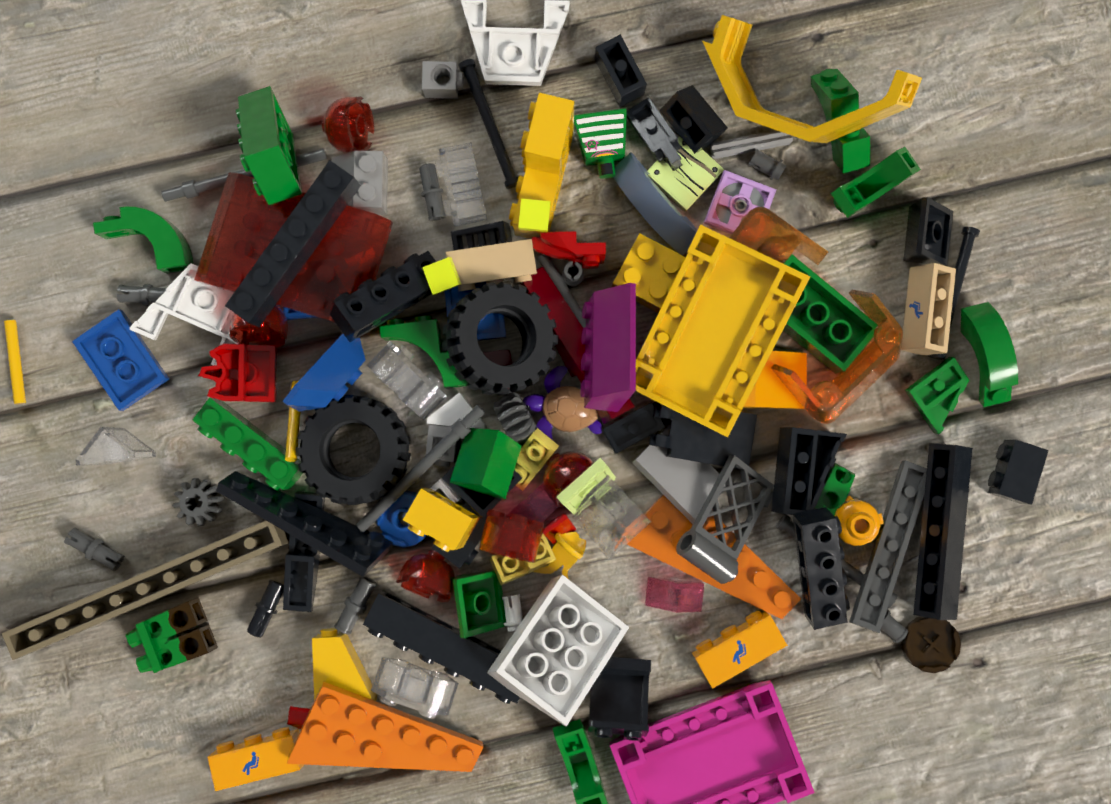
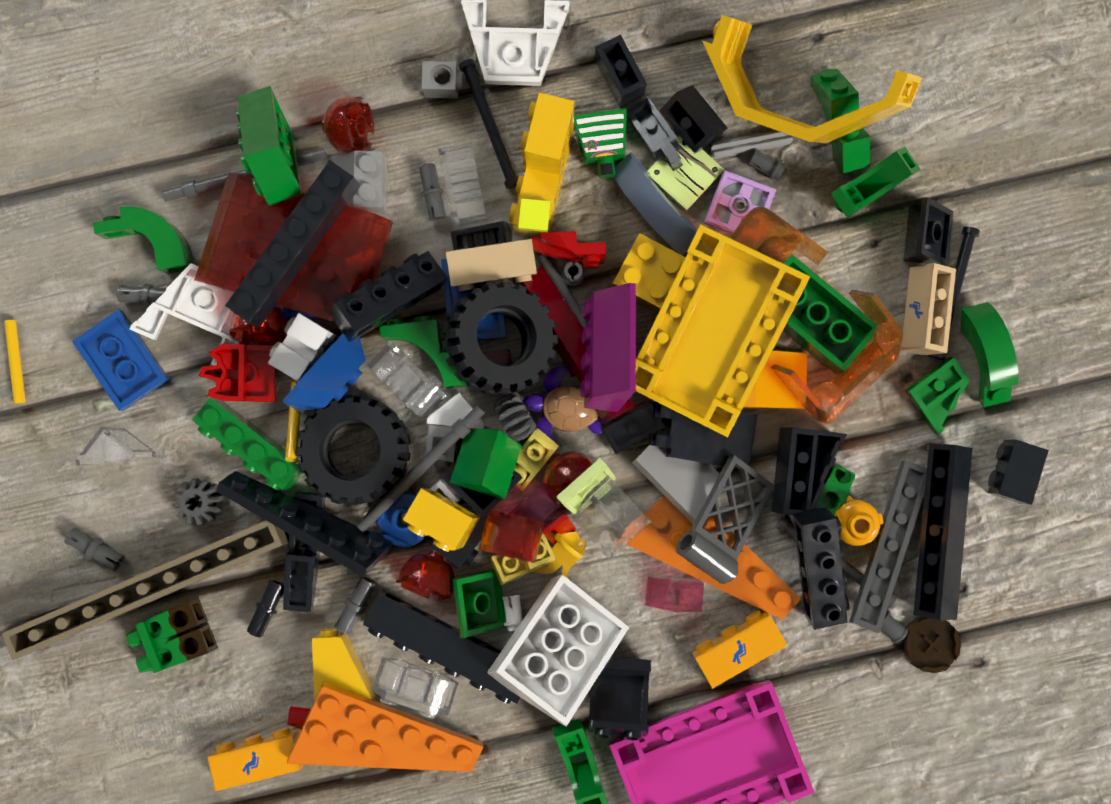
neon yellow tile [422,257,462,295] -> none
none -> white brick [268,314,339,381]

